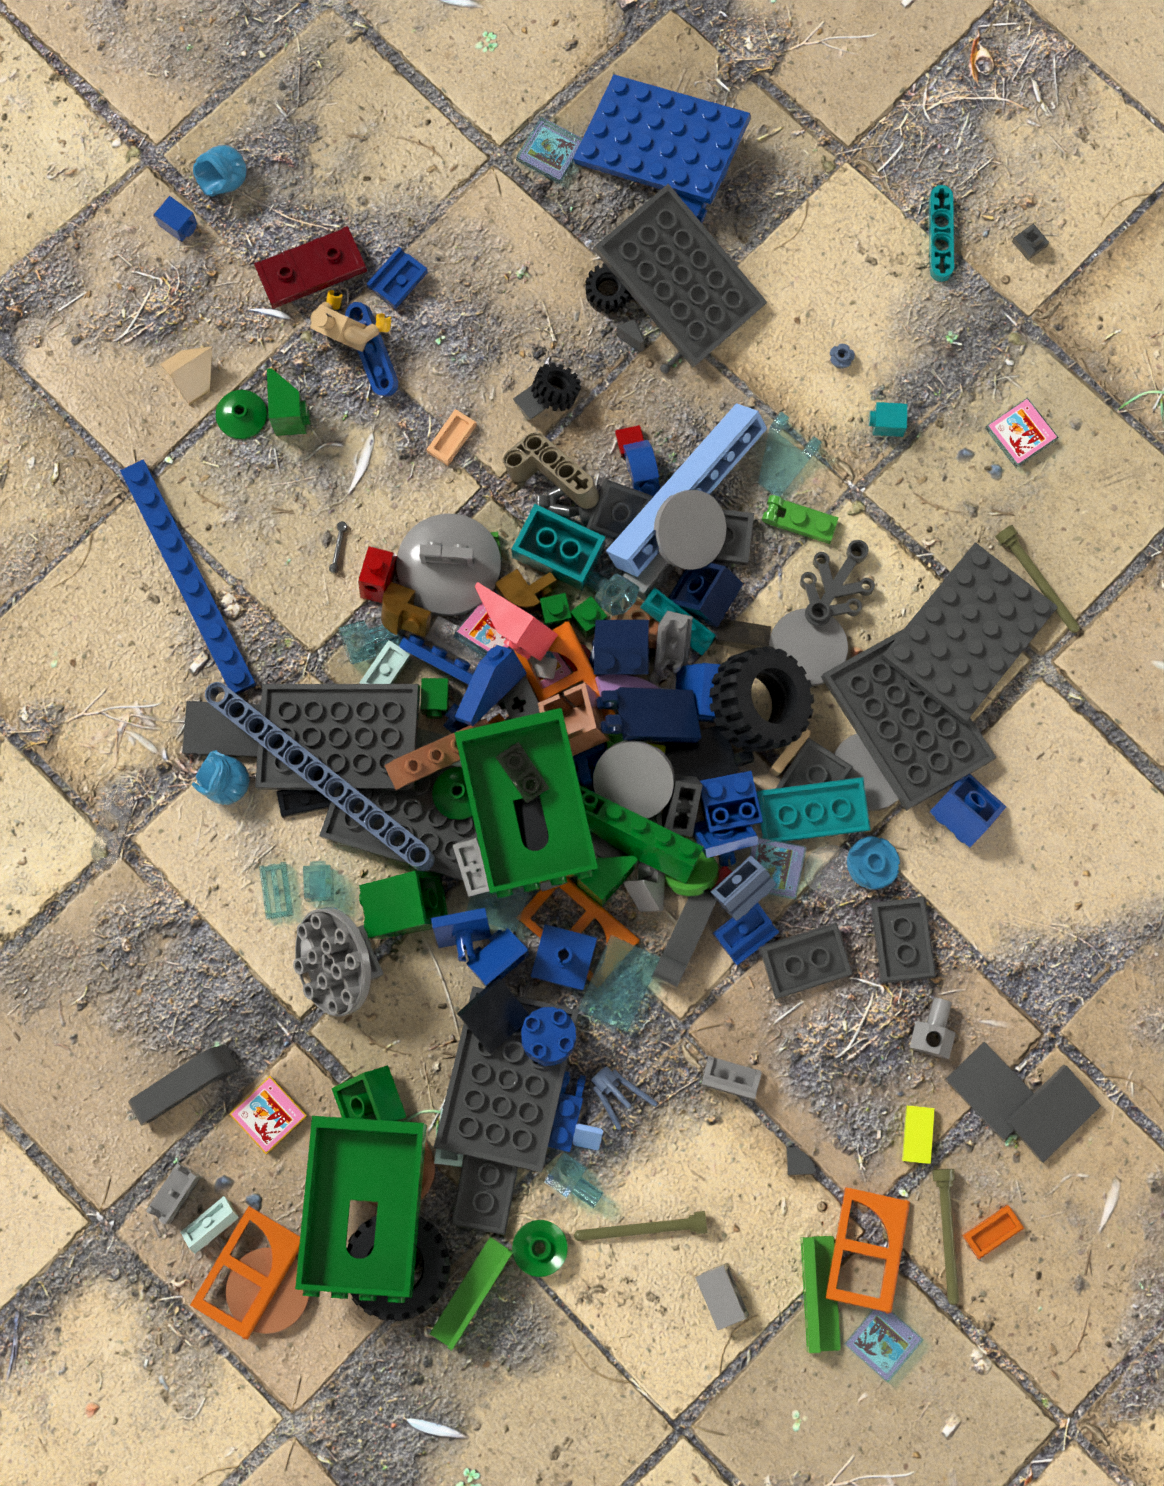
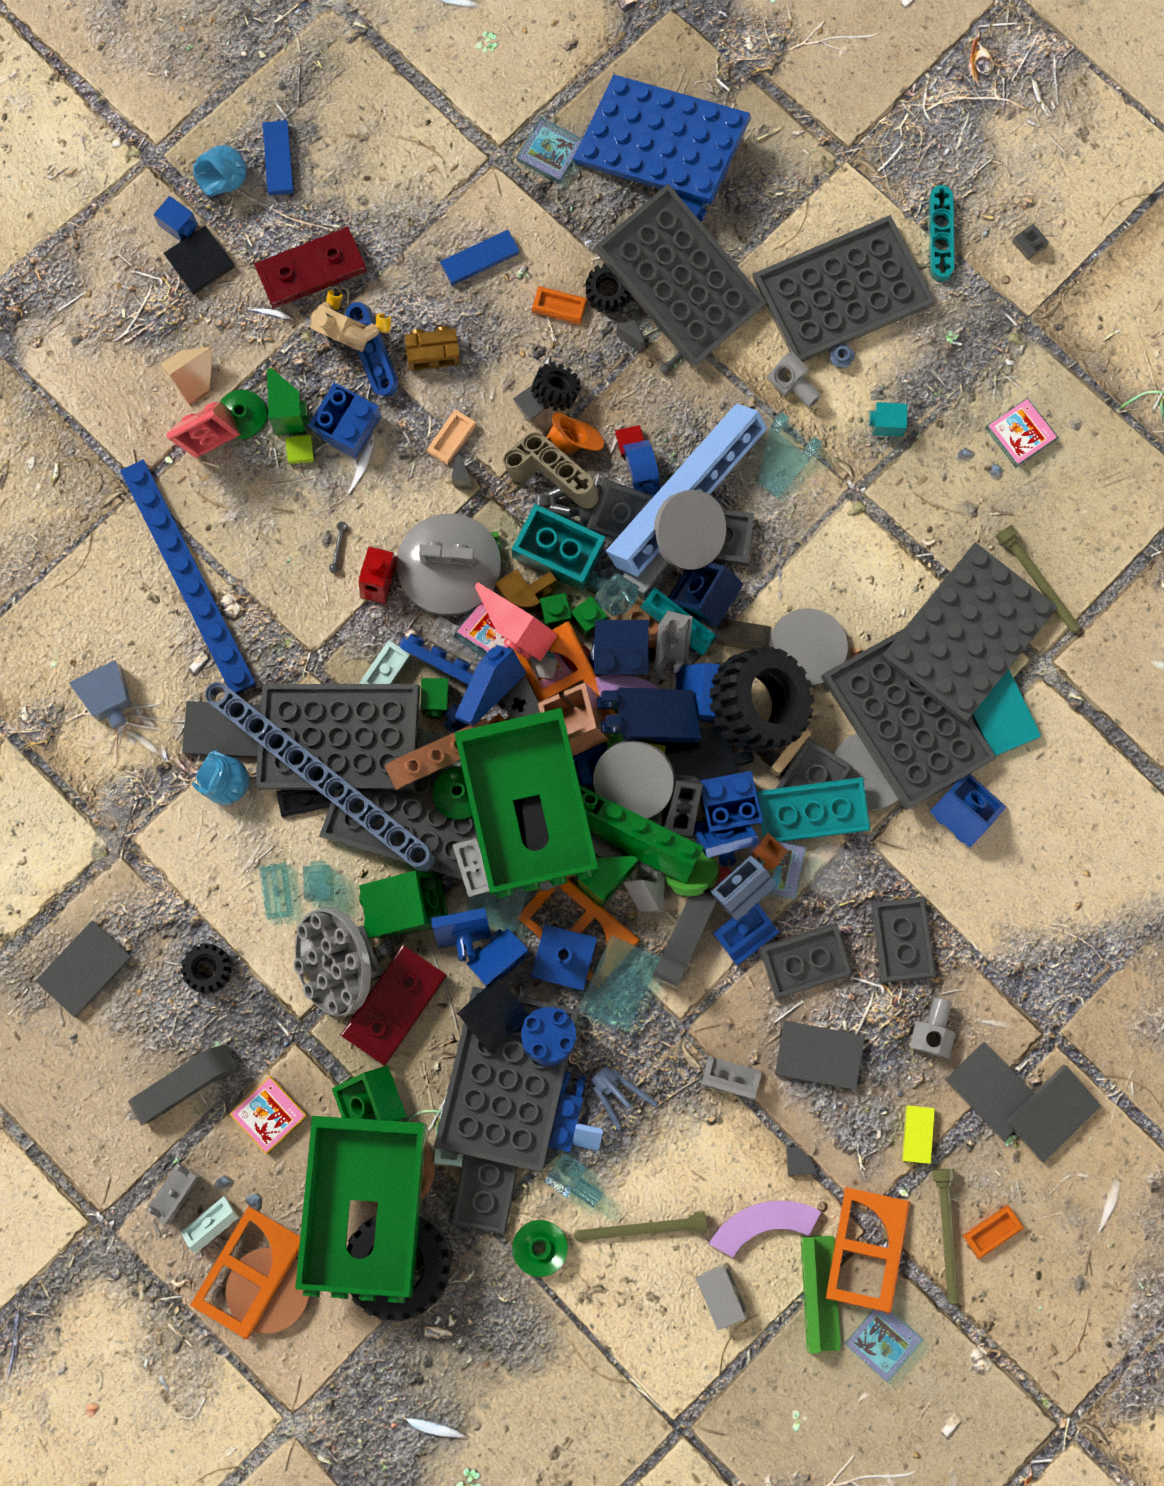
clear light blue piece [339,620,398,665] -> none
blue plate [367,247,428,310] -> none
pearl gold brick [381,582,431,637] -> none
bright green panel [430,1237,513,1351] -> none
clear smoke slope [495,741,549,803] -> none
bright green plate [761,495,839,544] -> none
dark grey plant [800,540,875,626] -> none
dark azure tile [847,836,900,890] -> none
none -> dark grey tile [35,921,132,1018]
none -> sand blue torso [69,660,132,729]
none -> black tile [163,226,235,295]
none -> coral slope [166,402,240,458]
none -> black tyre [180,943,233,994]
none -> blue tile [262,120,294,196]
none -> lime tile [285,434,315,465]
none -> blue slope [308,382,382,459]
none -> dark red container [340,945,447,1066]
none -> pearl gold brick [405,326,460,371]
none -> blue tile [440,229,520,286]
none -> dark grey slope [452,454,472,490]
none -> orange tile [532,286,587,325]
none -> orange piece [546,413,604,454]
none -> lavender tile [708,1201,821,1258]
none -> dark orange tile [750,833,788,870]
none -> dark grey plate [752,215,935,362]
none -> light grey piece [766,351,822,408]
none -> dark grey tile [774,1020,865,1090]
none -> teal tile [971,669,1041,756]

